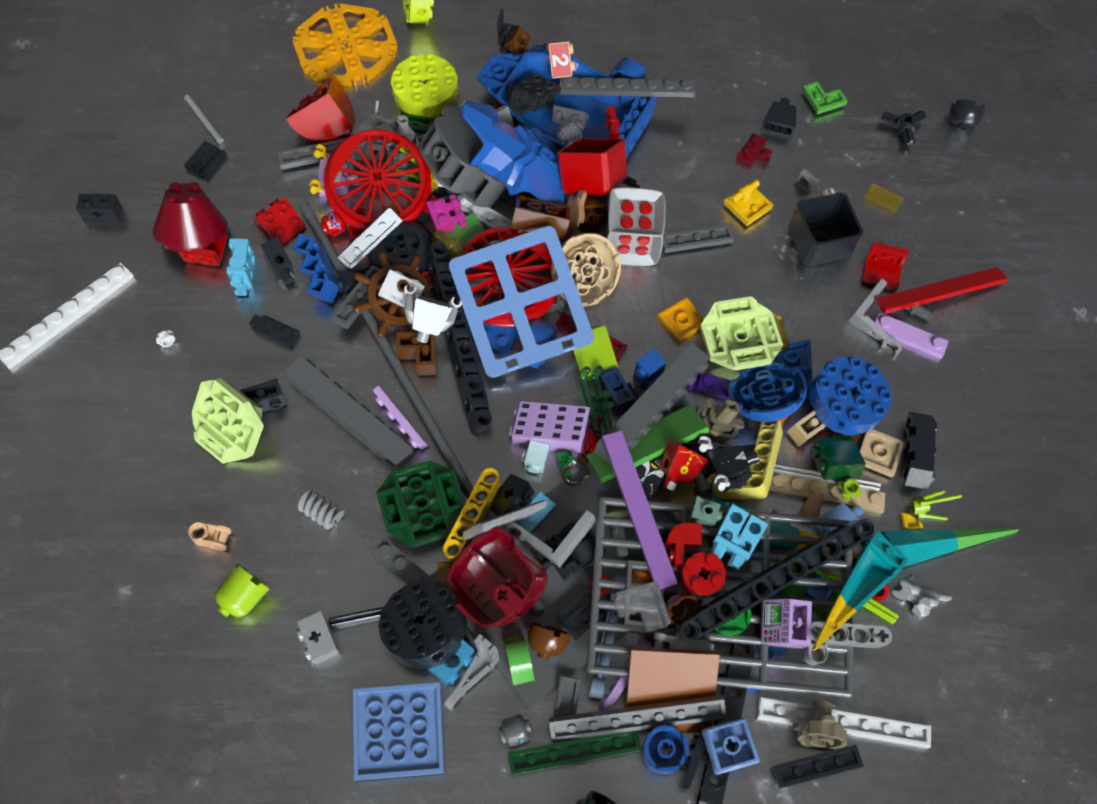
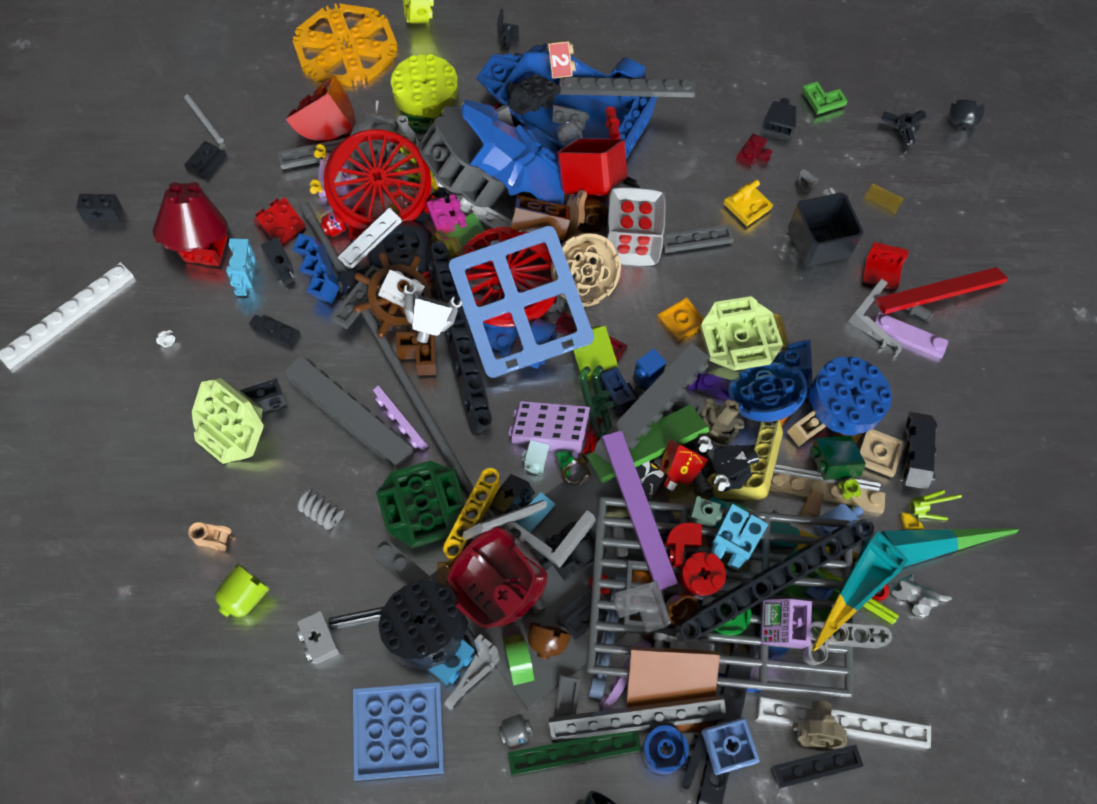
reddish brown brick [504,26,532,56] -> none

